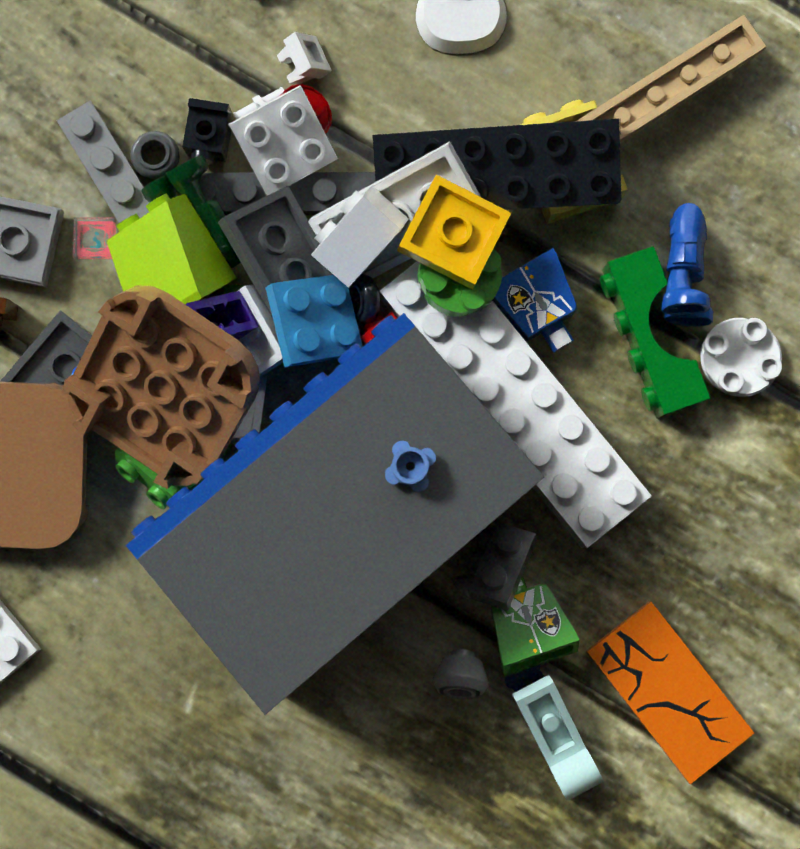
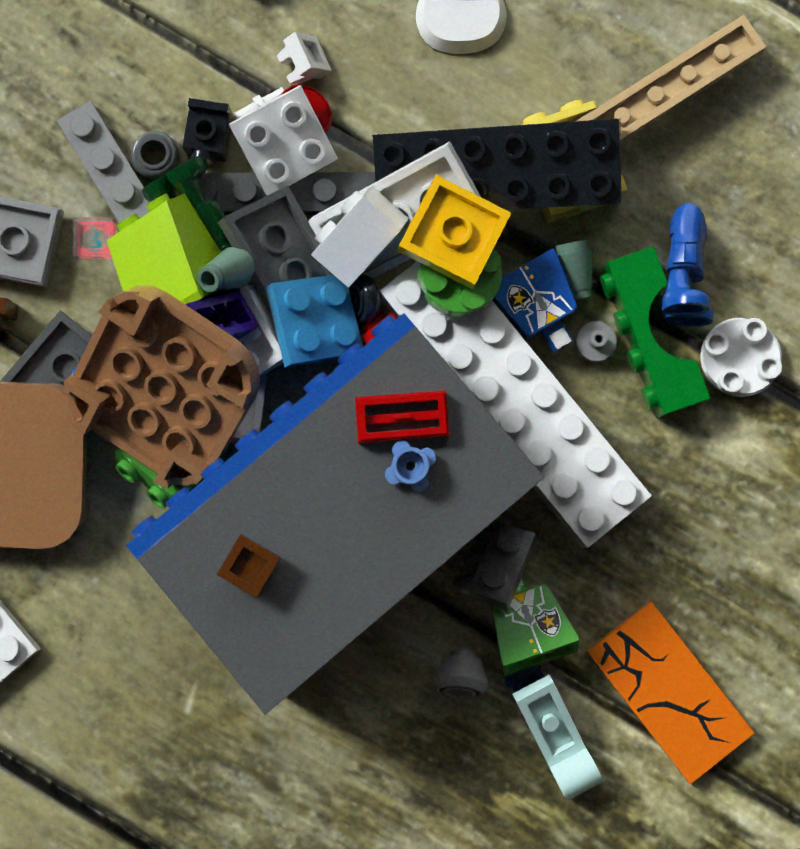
none -> sand green cone [197,247,255,292]
none -> reddish brown plate [216,534,282,598]
none -> red tile [355,390,450,444]
none -> sand green cone [555,240,593,300]
none -> light grey tile [574,321,617,363]

